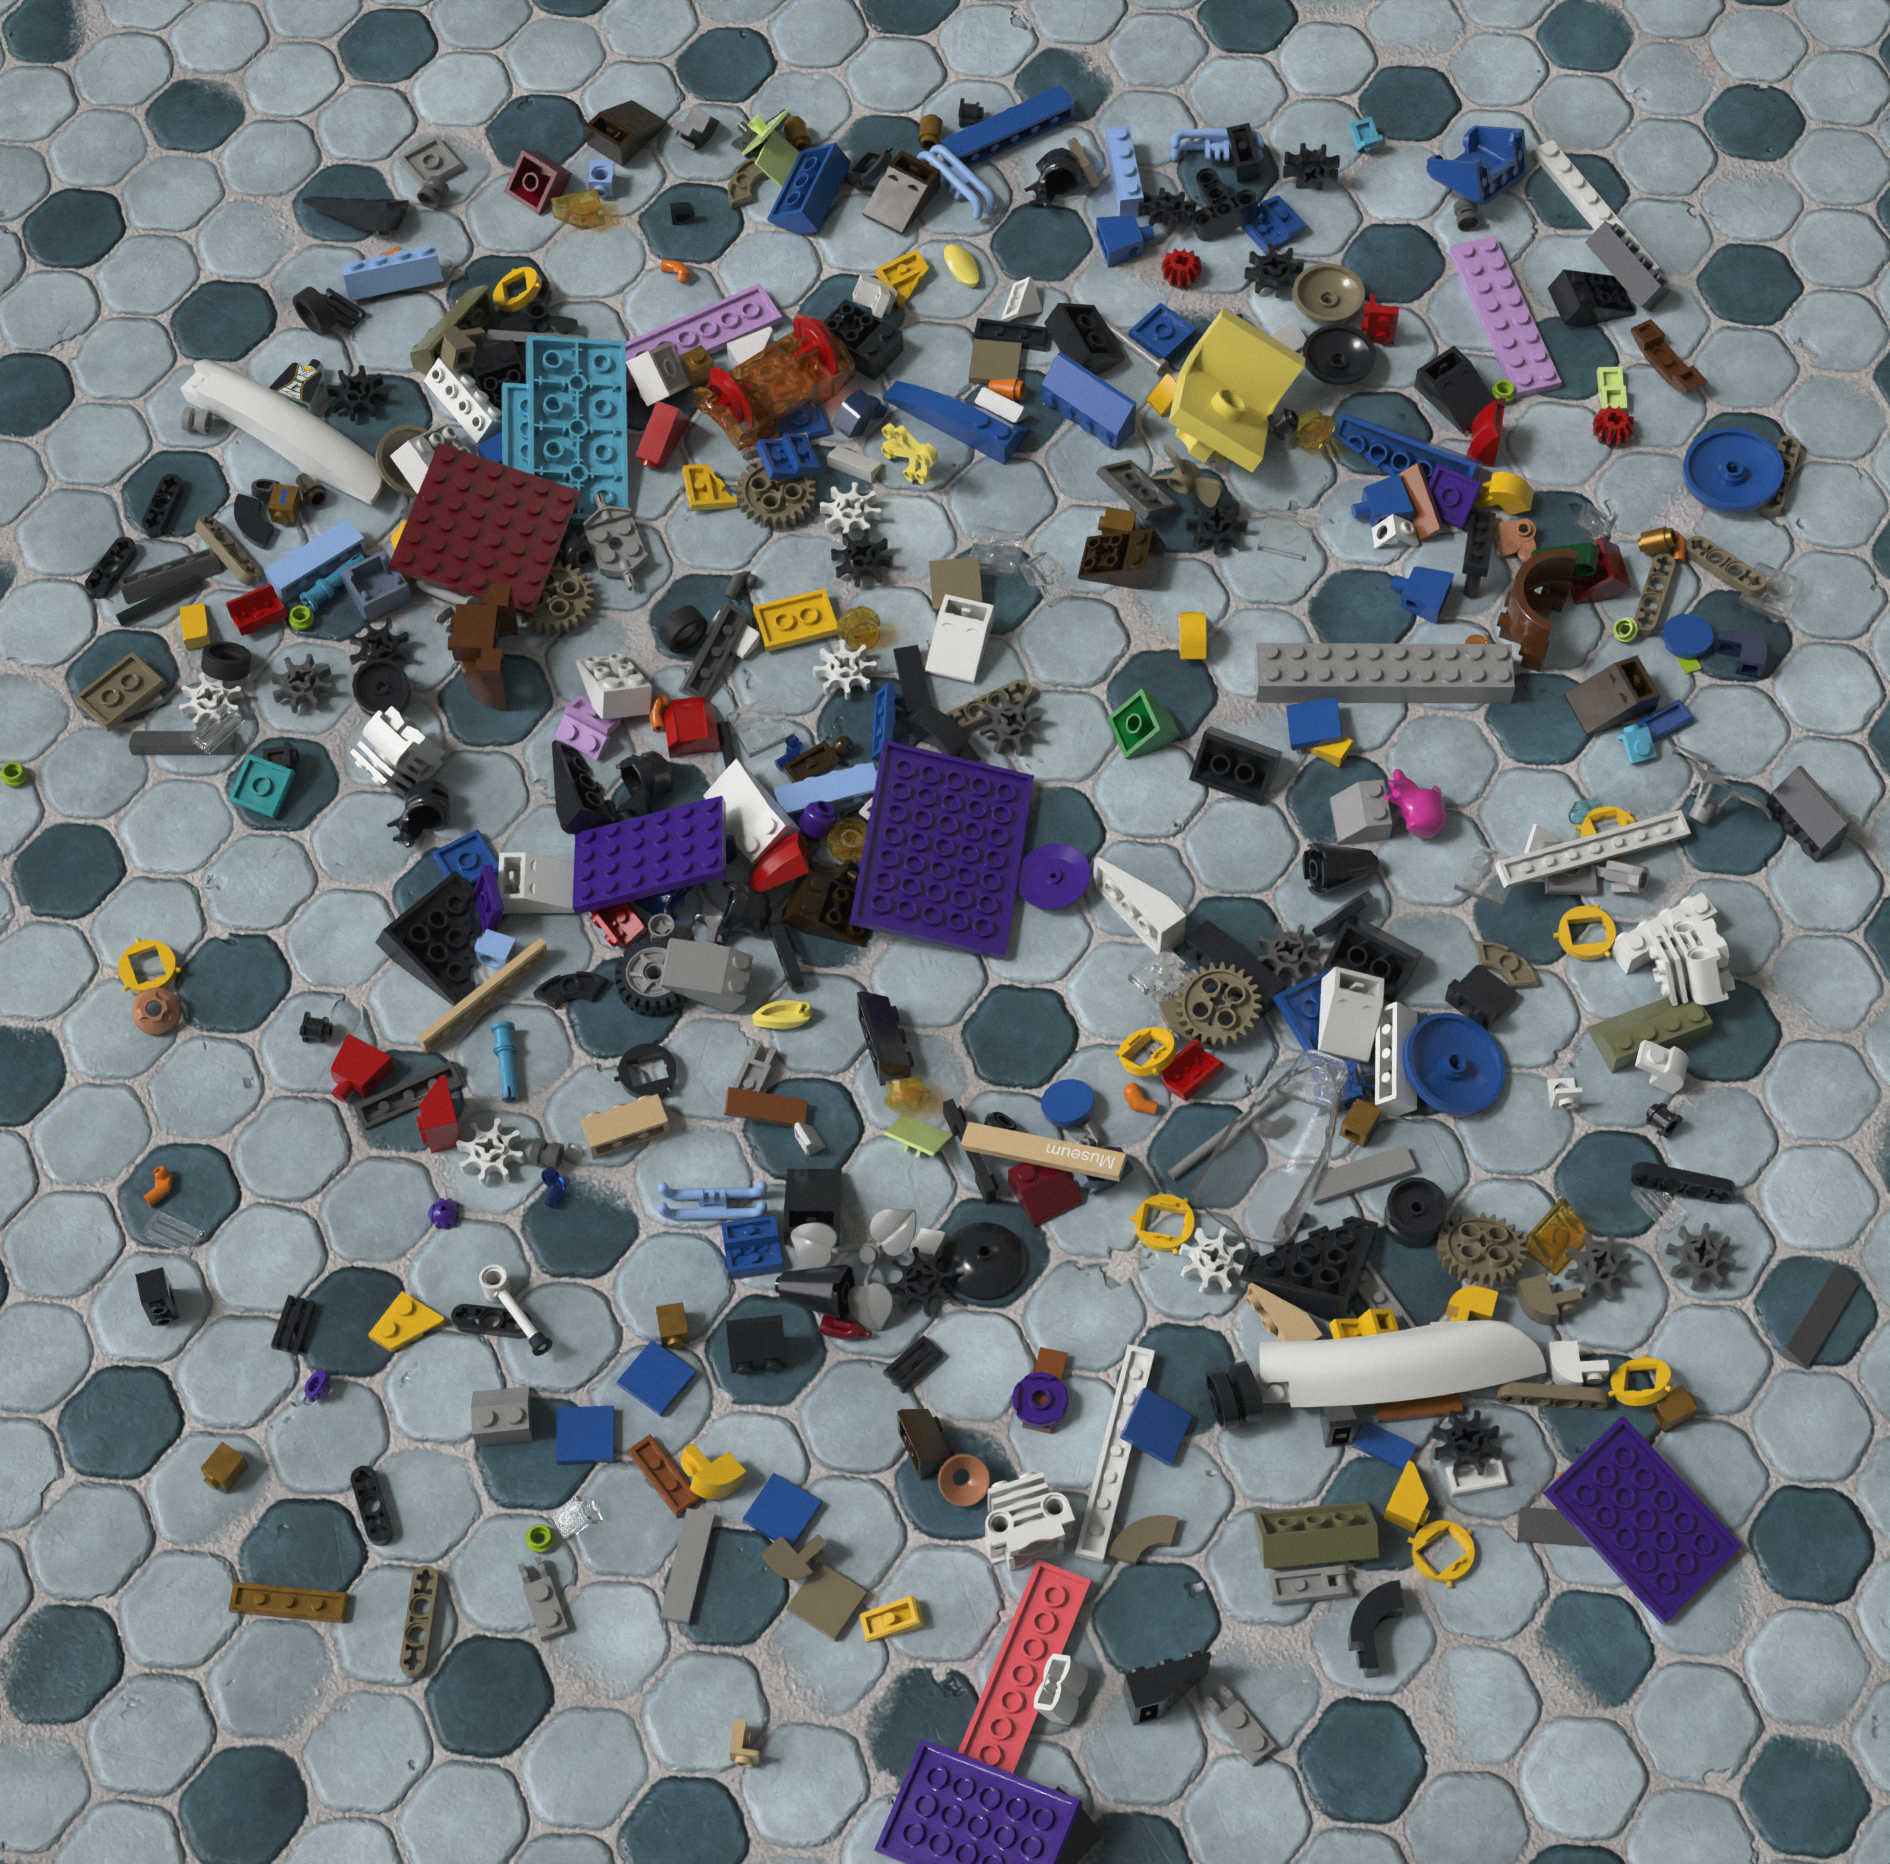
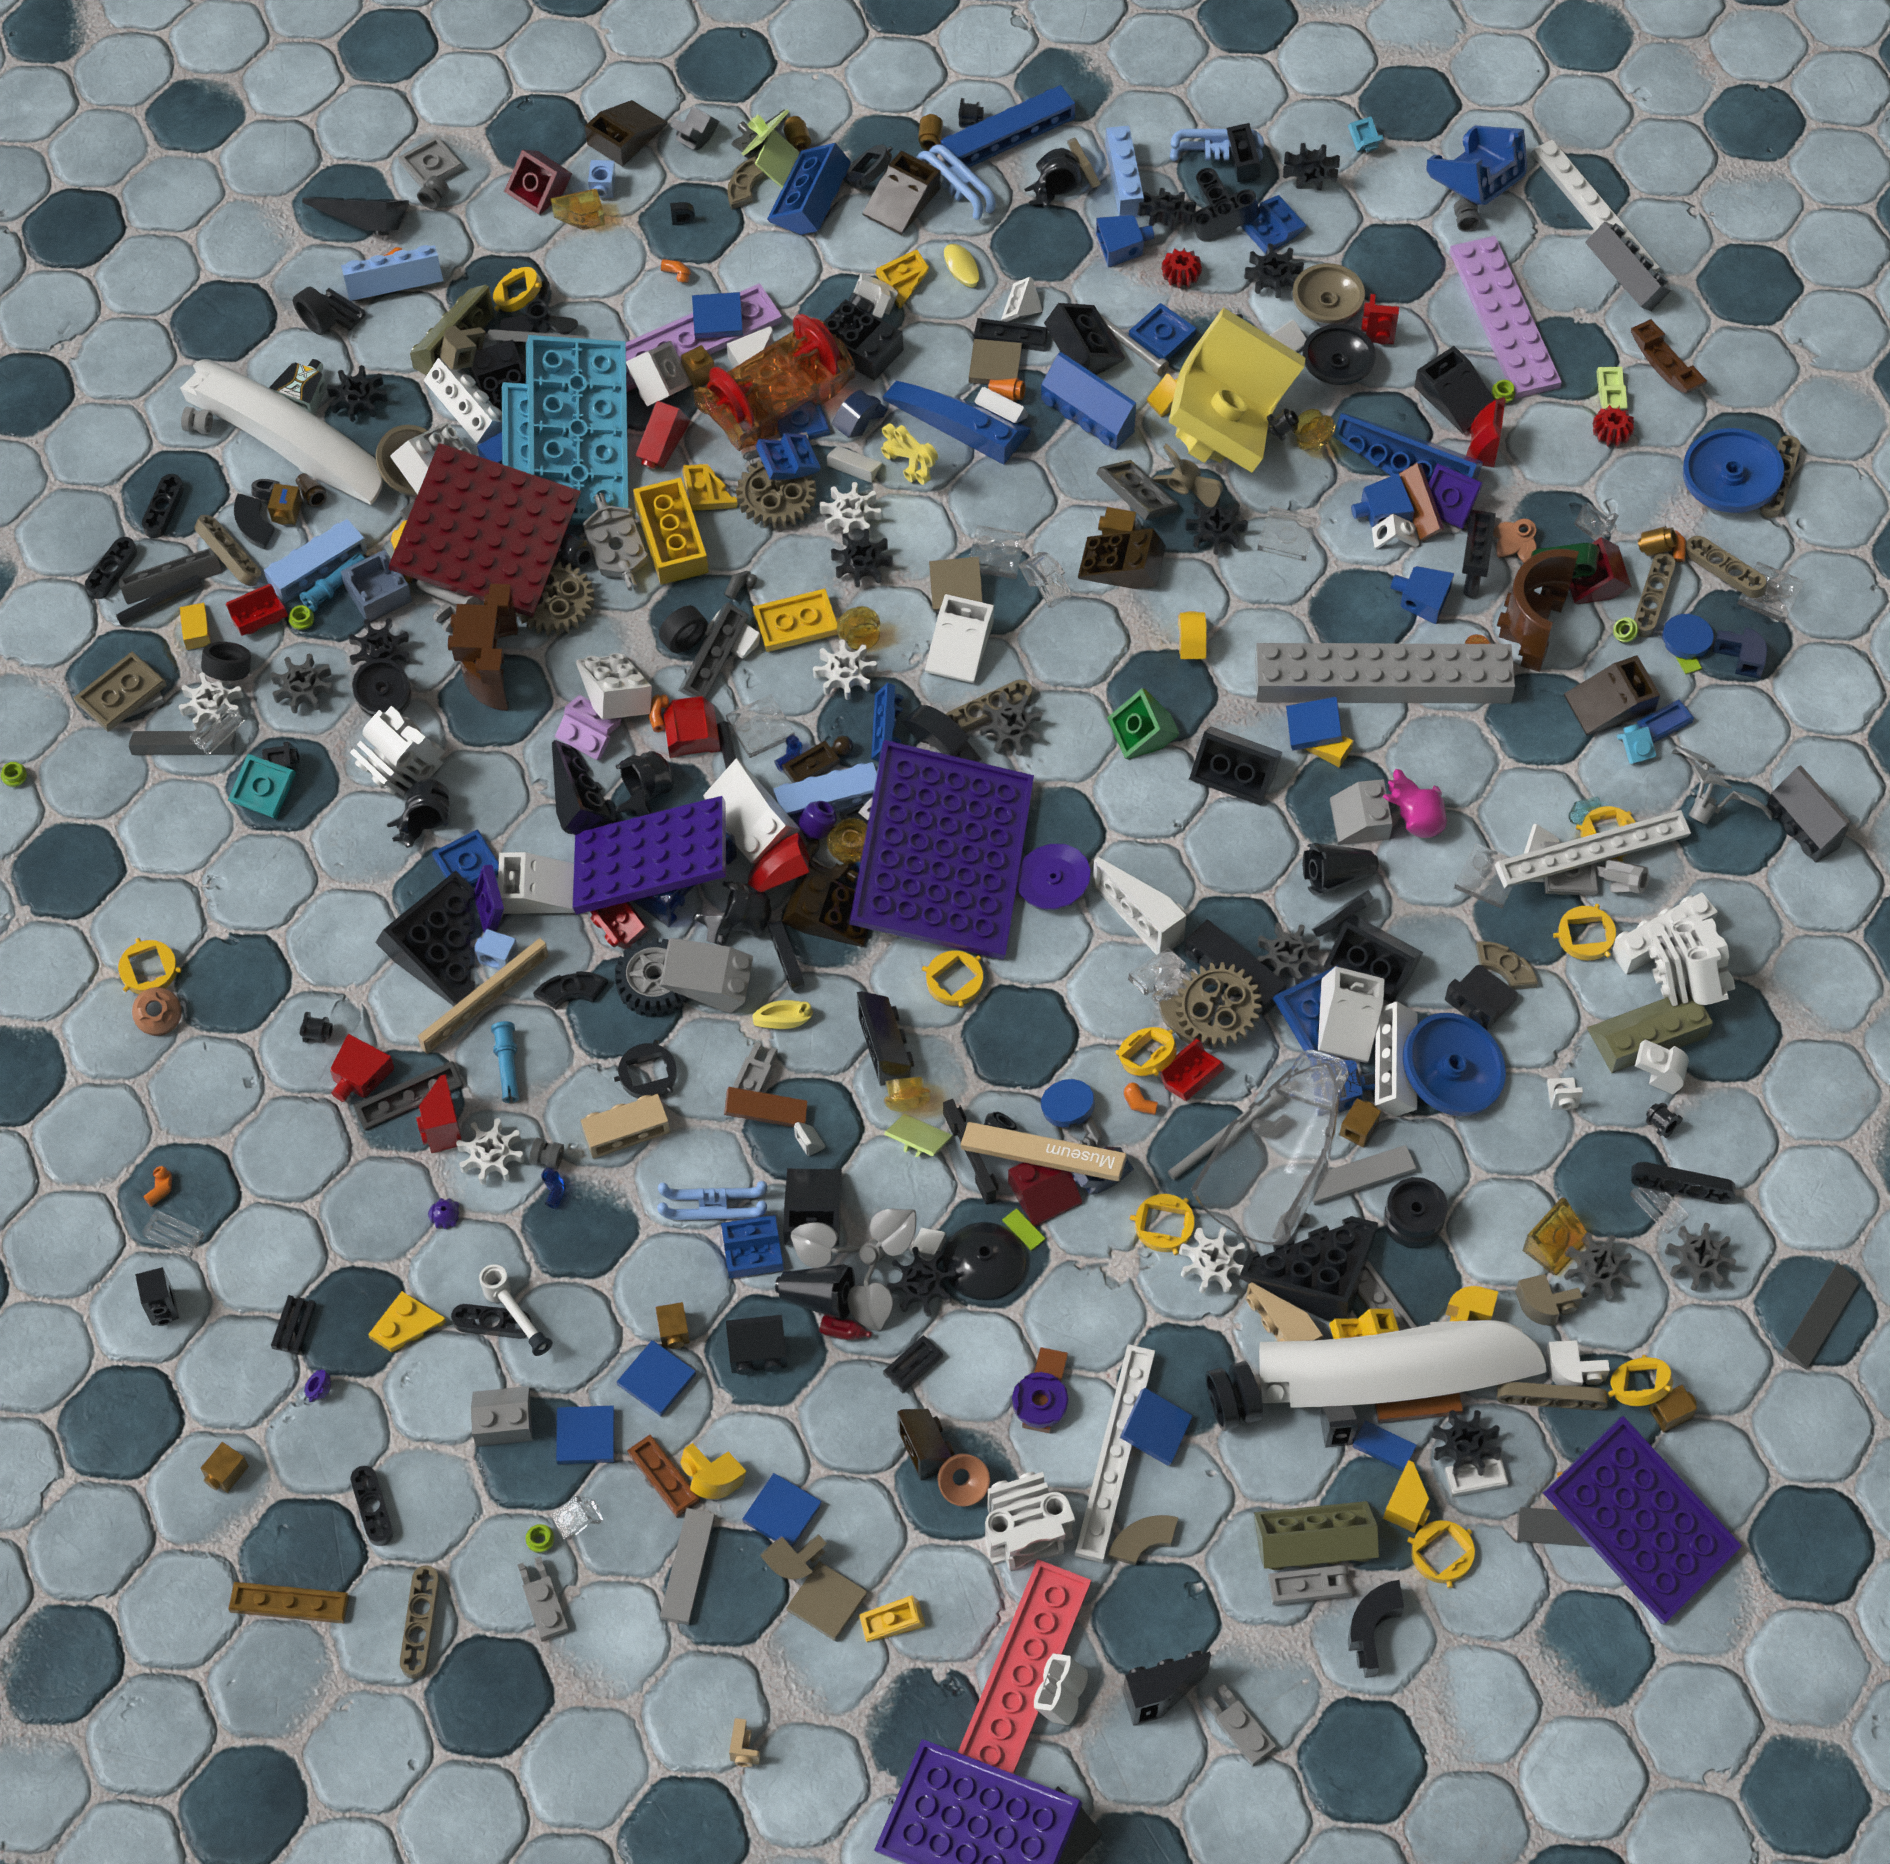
light grey wheel [648,914,676,942] -> none
black tile [893,645,932,716] -> none
dark tan gear [1436,1212,1528,1287] -> none
yellow brick [1474,472,1534,515] -> none
black slope [1547,269,1635,327] -> none
none -> yellow brick [633,477,709,585]
none -> blue tile [692,292,743,339]
none -> black tile [848,292,874,313]
none -> yellow piece [922,951,983,1008]
none -> lime window [1002,1208,1046,1251]

